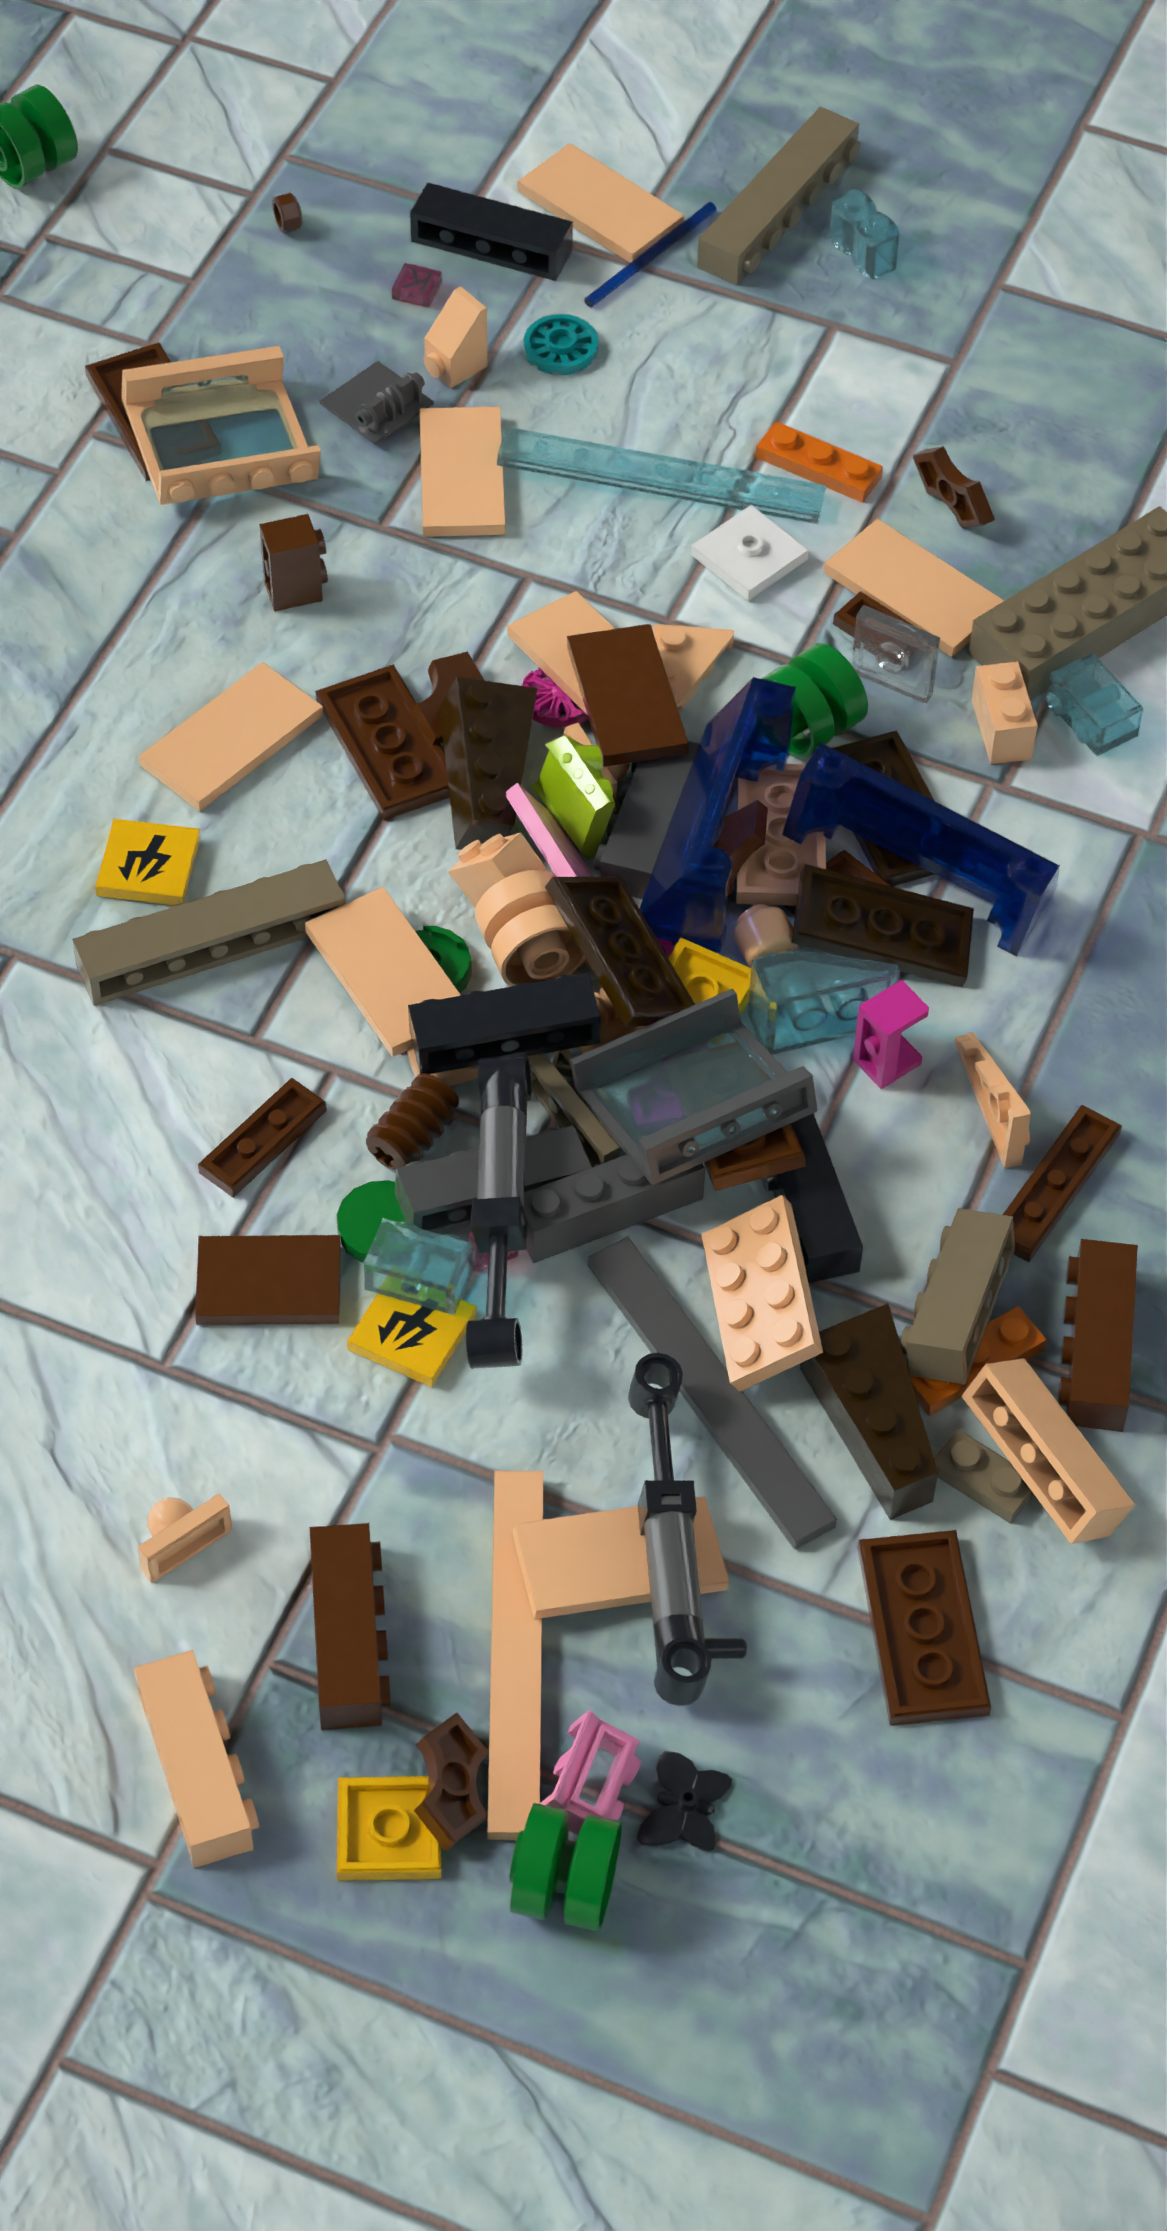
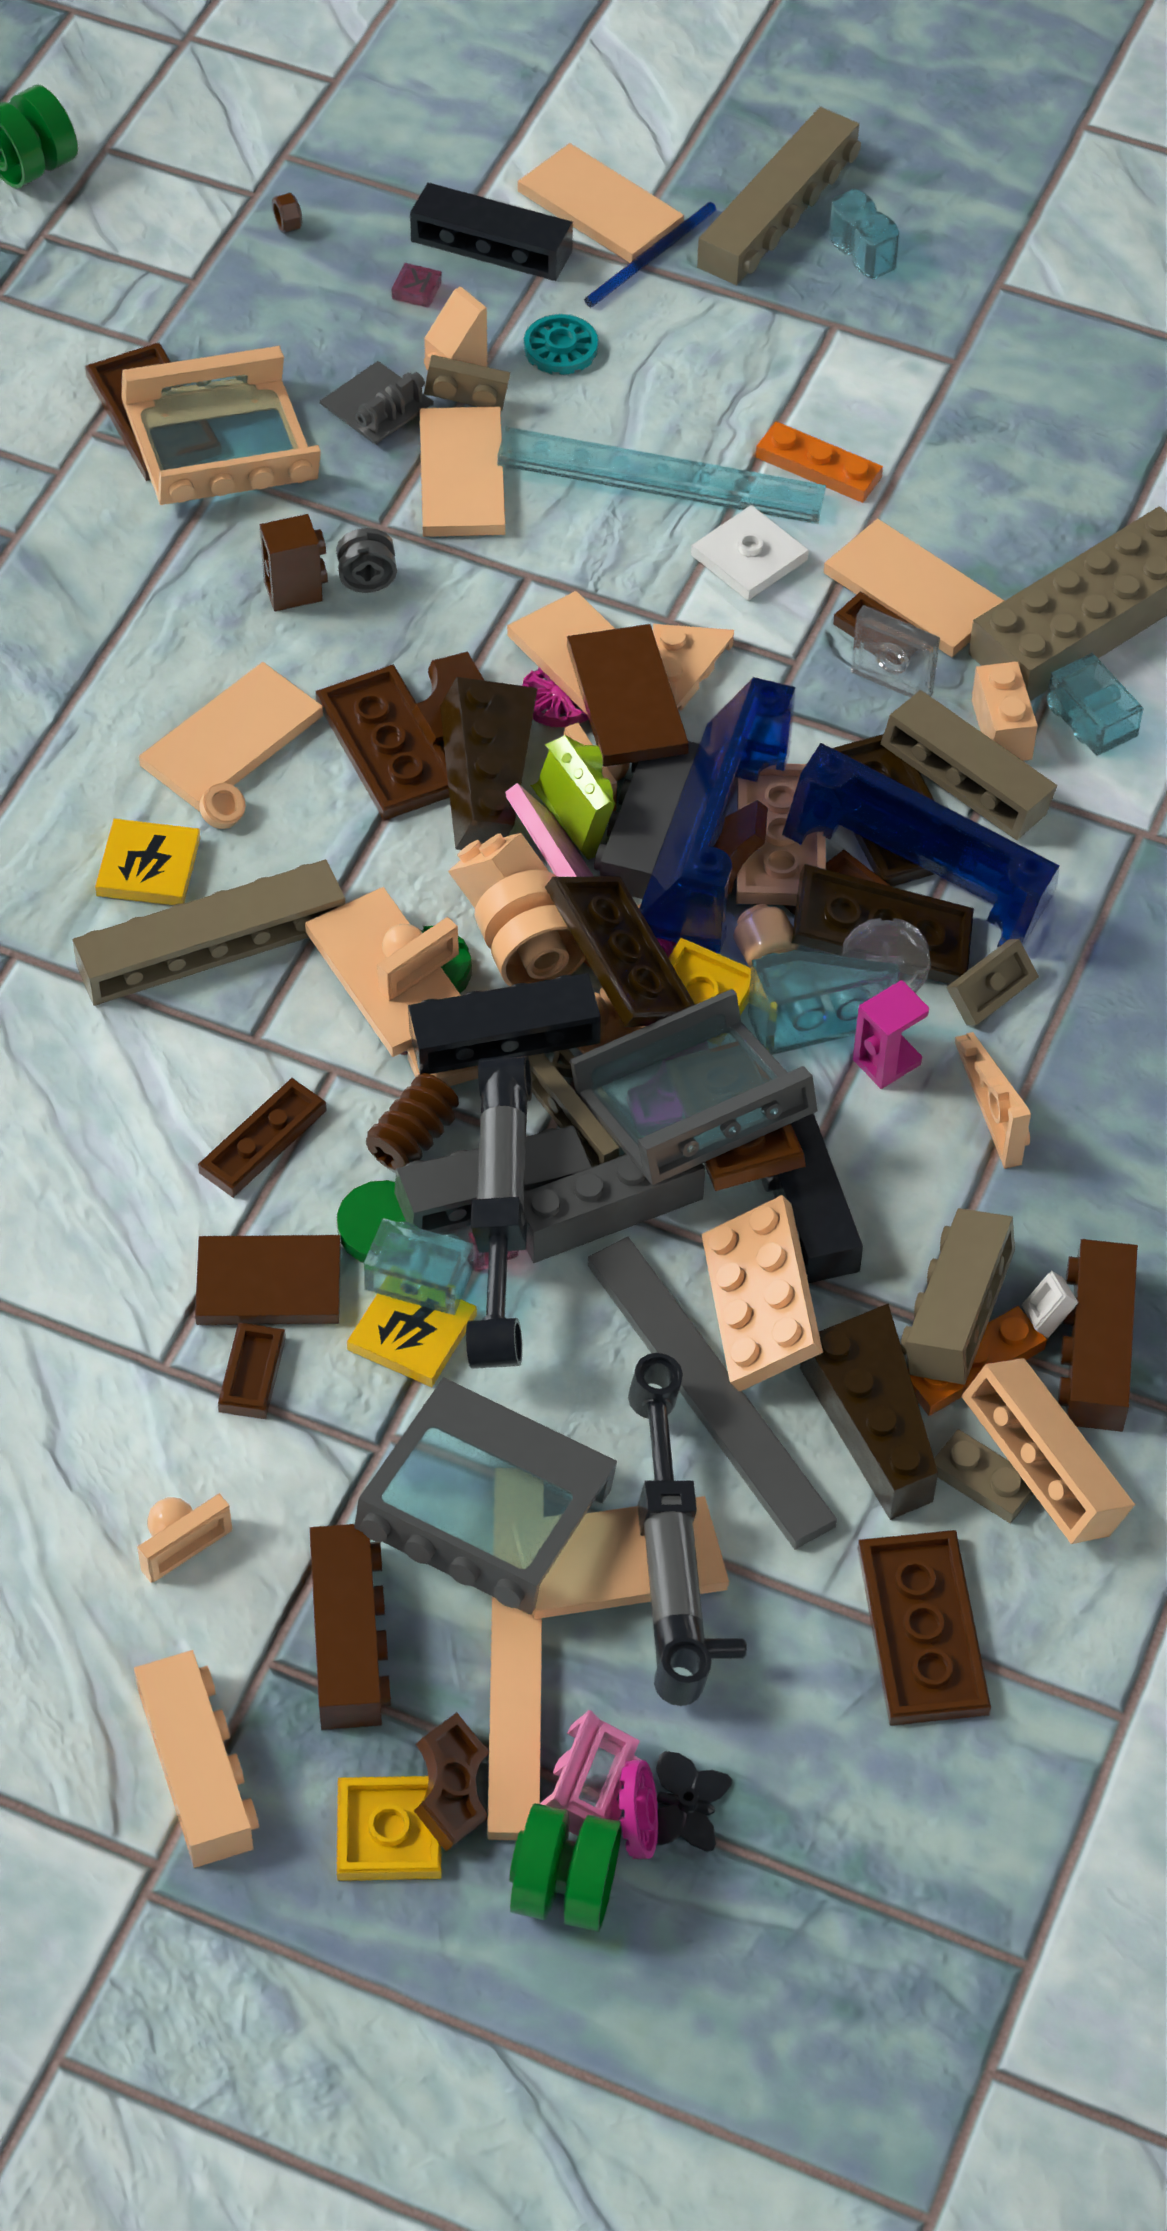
green wheel [753,643,868,758] -> none
reddish brown tile [913,446,995,528] -> none
reddish brown tile [1003,1105,1122,1263] -> none
none -> light nougat tile [199,783,246,829]
none -> reddish brown tile [218,1323,286,1419]
none -> dark grey wheel [336,528,397,593]
none -> panel [354,1377,617,1615]
none -> light nougat tile [377,917,459,1001]
none -> dark tan plate [424,355,511,412]
none -> dark pink wheel [619,1760,658,1859]
none -> clear tile [840,918,931,1001]
none -> dark tan brick [881,690,1058,840]
none -> dark tan plate [946,939,1039,1025]
none -> white tile [1022,1271,1078,1338]

